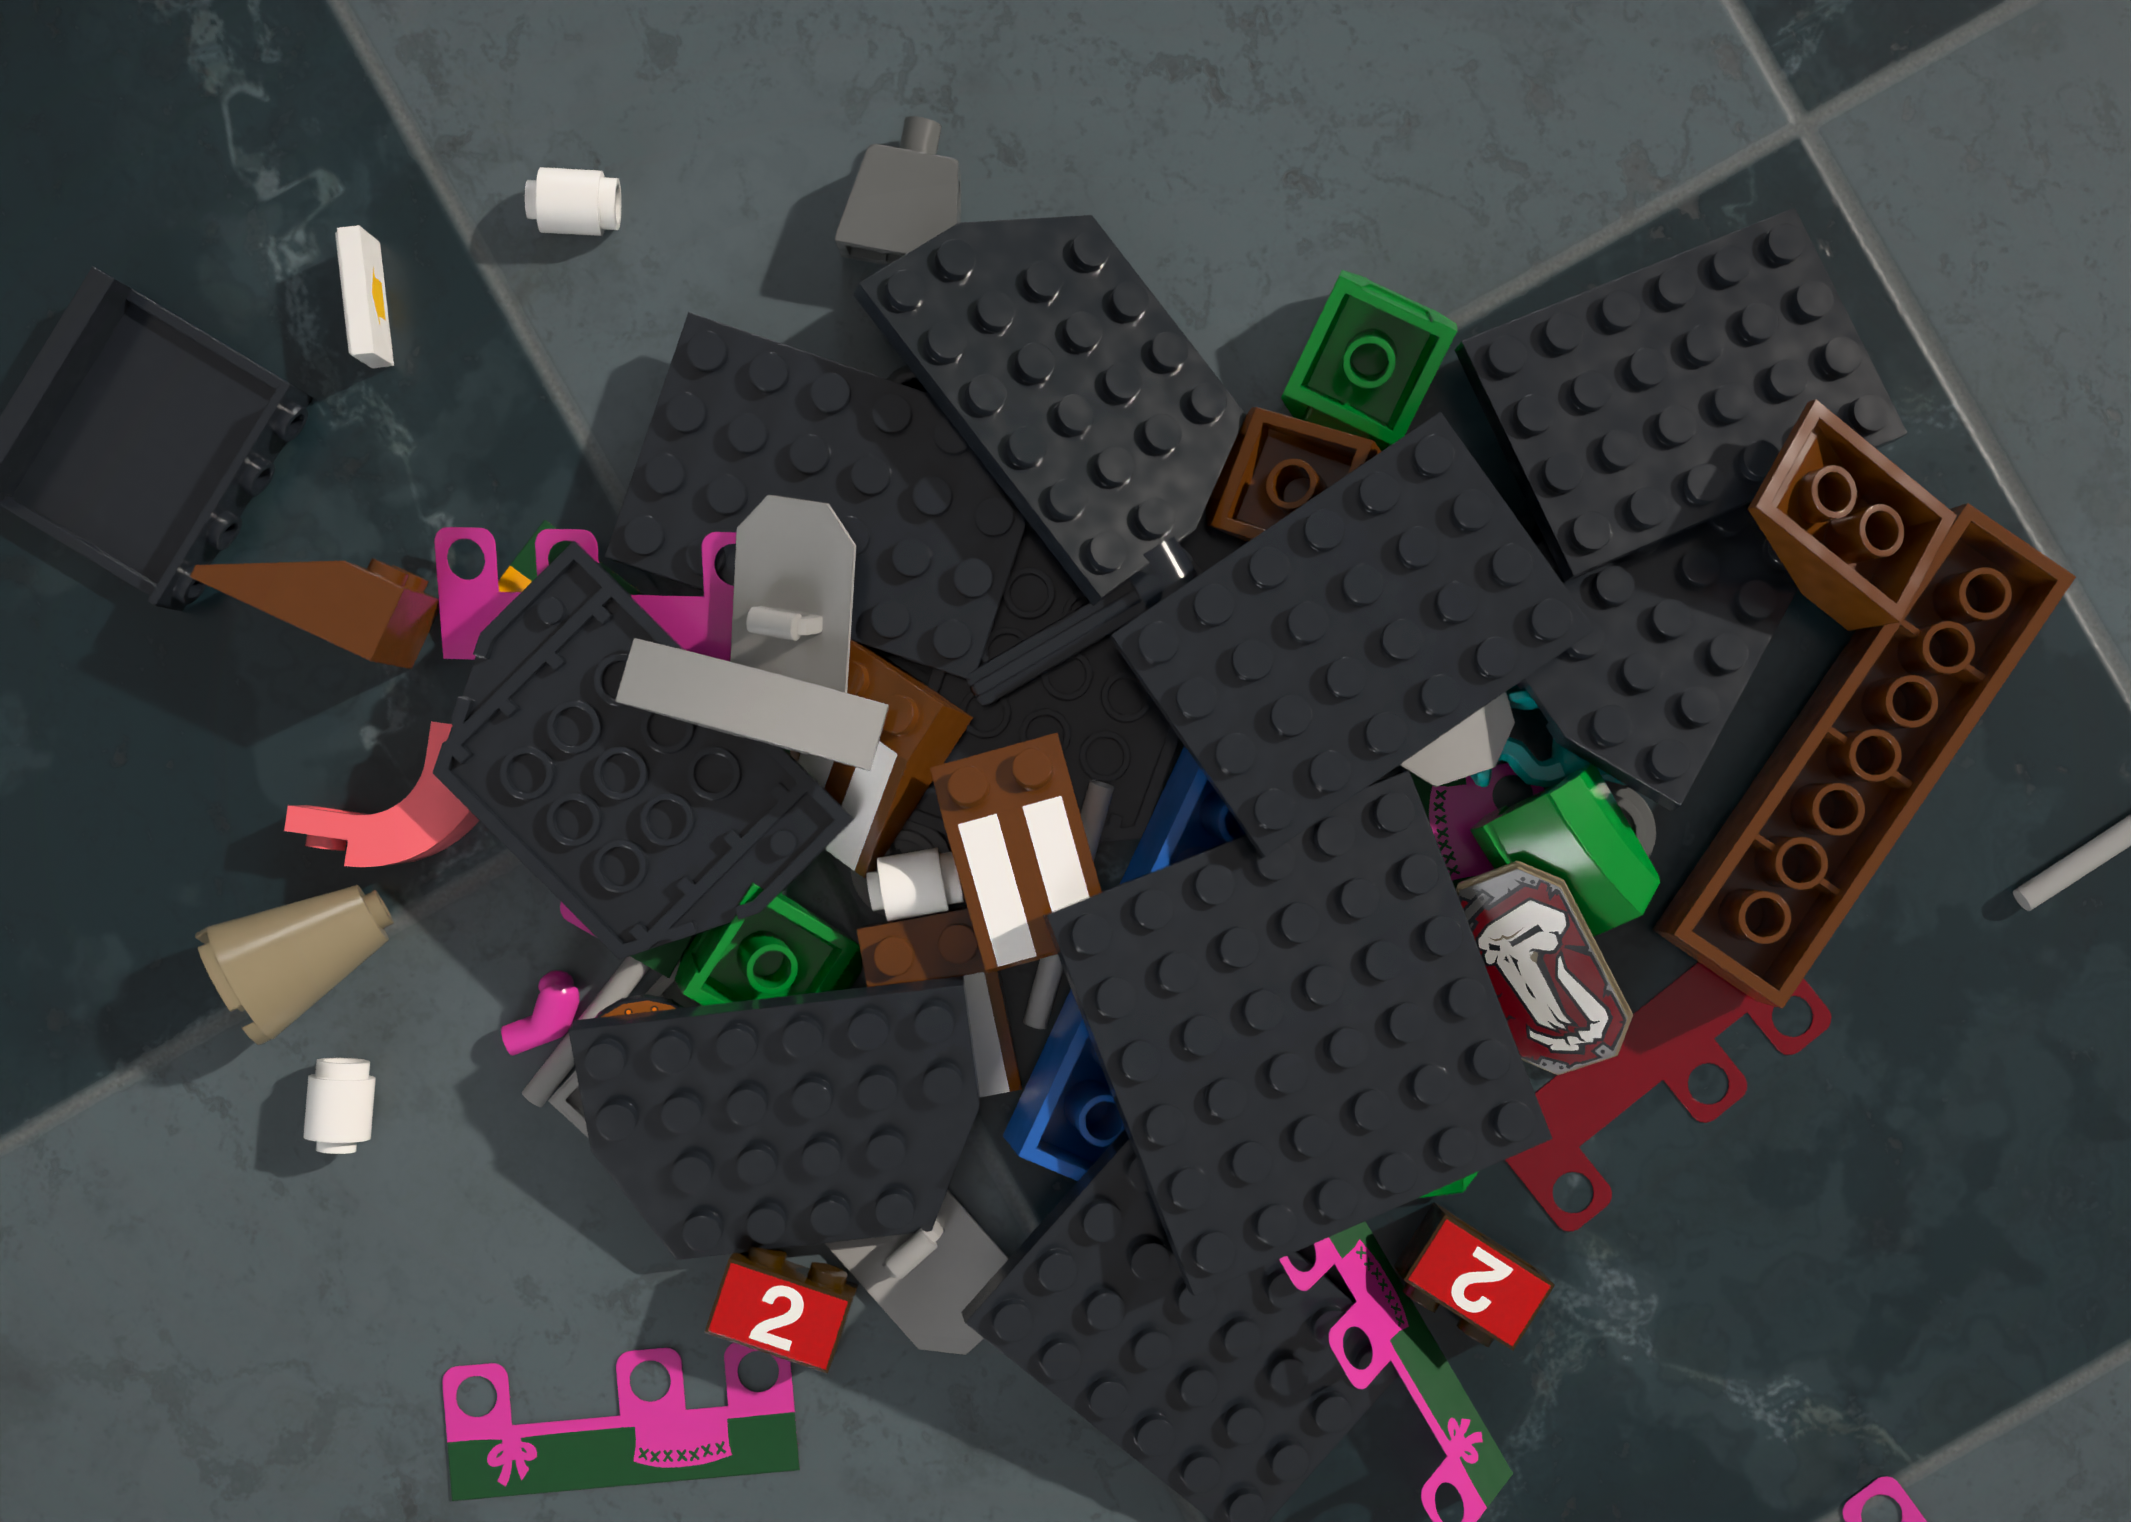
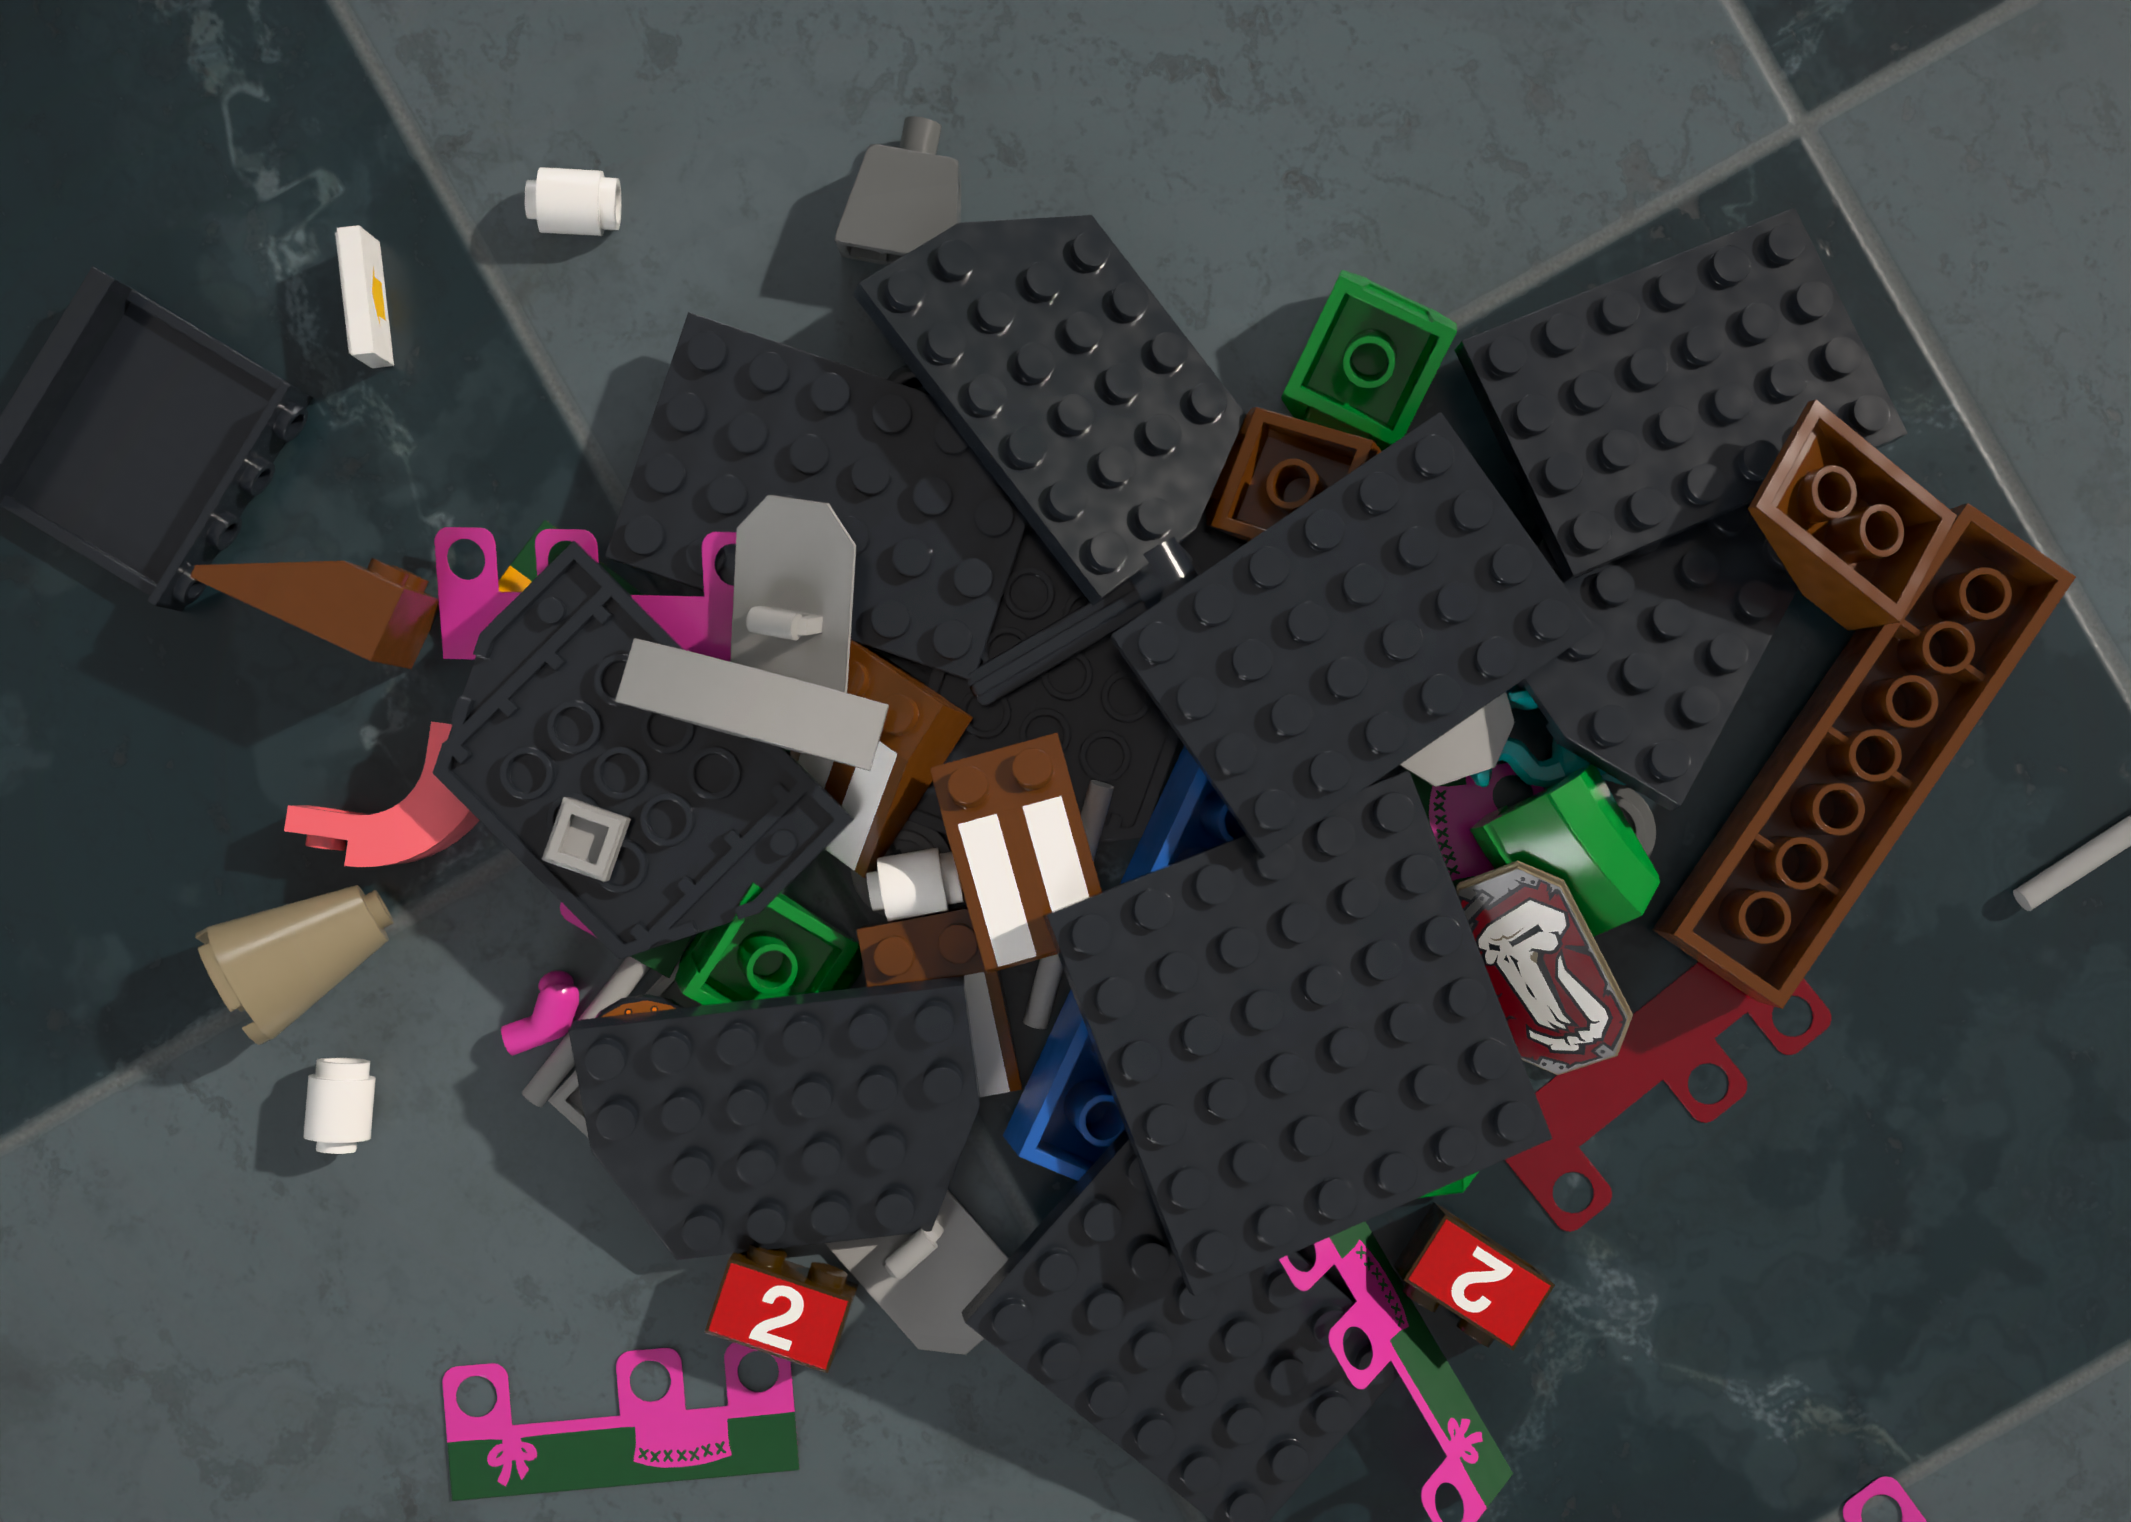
none -> light grey tile [542,797,631,882]

